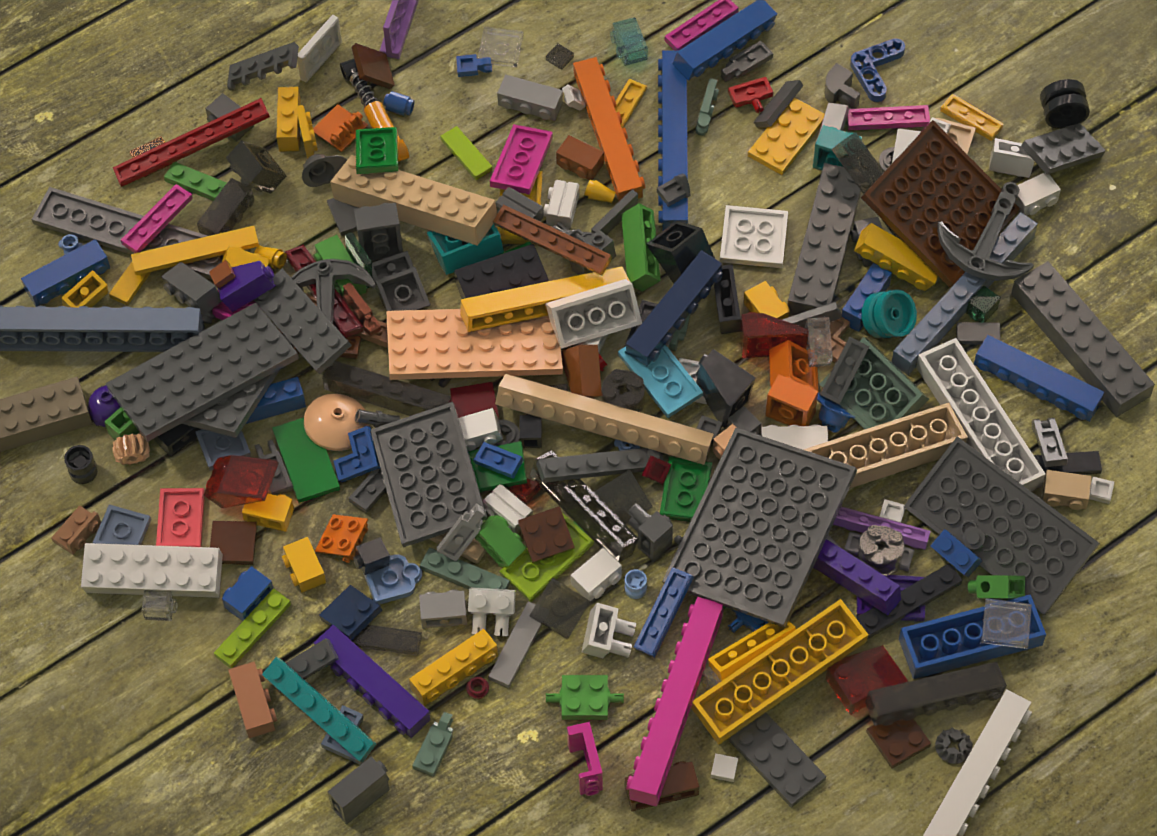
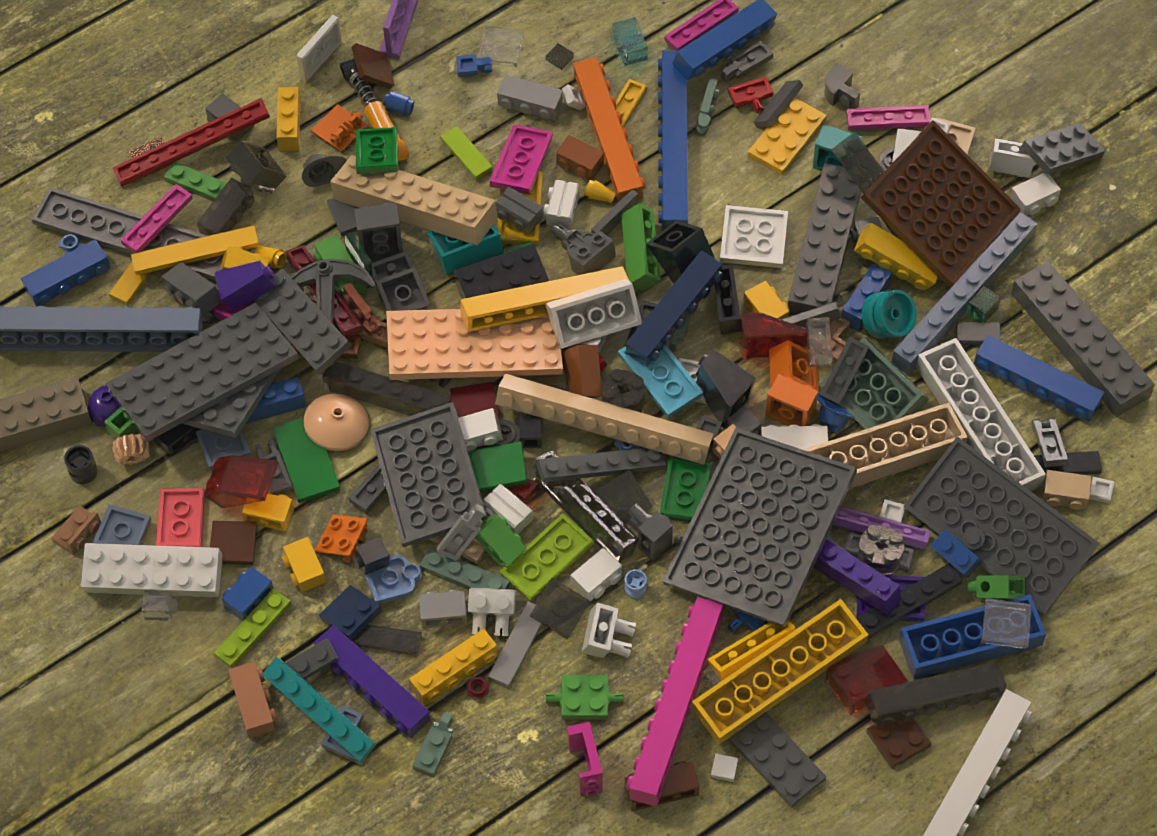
yellow brick [61,270,108,308] -> none
dark orange tile [209,260,236,289] -> none
dark grey hinge [227,42,299,91] -> none
yellow tile [296,105,318,159] -> none
dark grey brick [327,756,390,825] -> none
blue plate [334,426,380,482] -> none
dark grey pin [355,409,401,428] -> none
blue plate [474,442,524,479] -> none
dark orange plate [493,204,612,276] -> none
reddish brown plate [518,506,575,563] -> none
blue tile [633,567,694,658] -> none
dark red tile [642,455,671,485] -> none
dark grey tile [657,173,691,207] -> none
light grey tile [818,103,849,136] -> none
blue beam [850,38,905,102] -> none
dark grey gear [935,727,973,764] -> none
dark grey piece [937,182,1034,281] -> none
yellow tile [940,94,1003,141] -> none
black wheel [1040,79,1090,129] -> none

